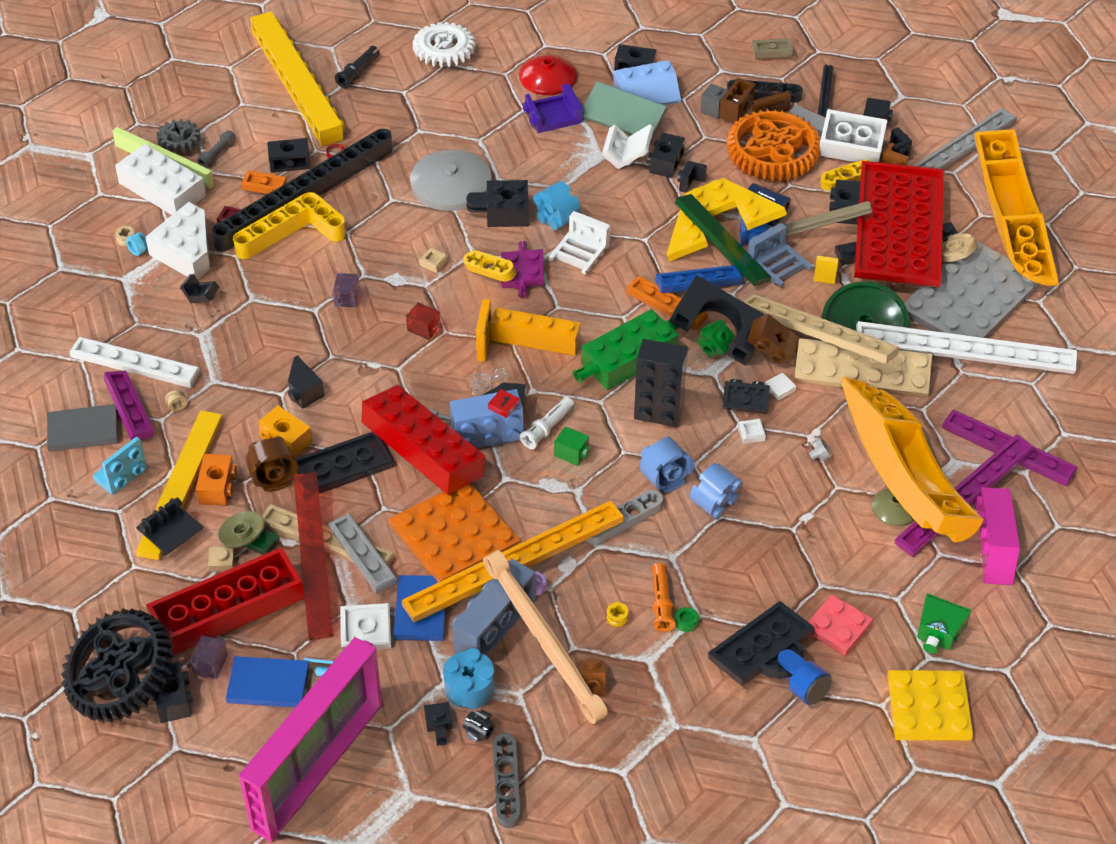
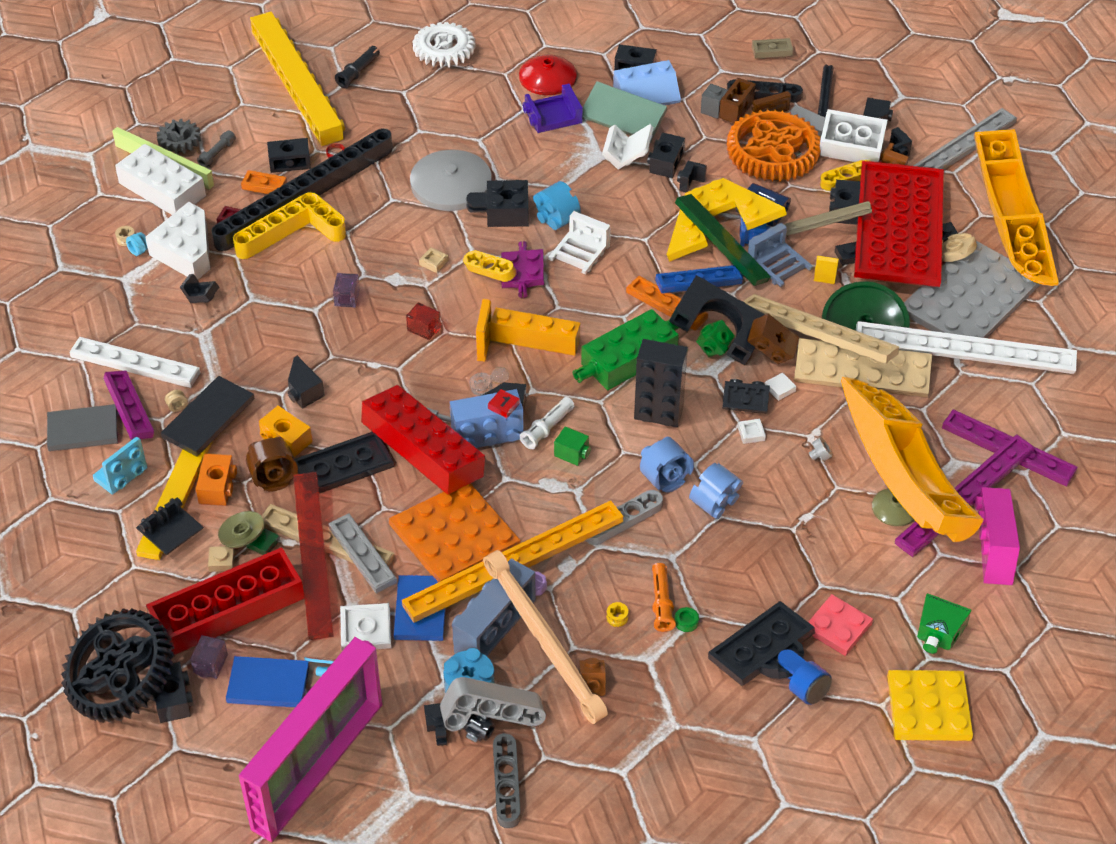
none -> black tile [161,376,255,457]
none -> light grey beam [440,677,546,731]

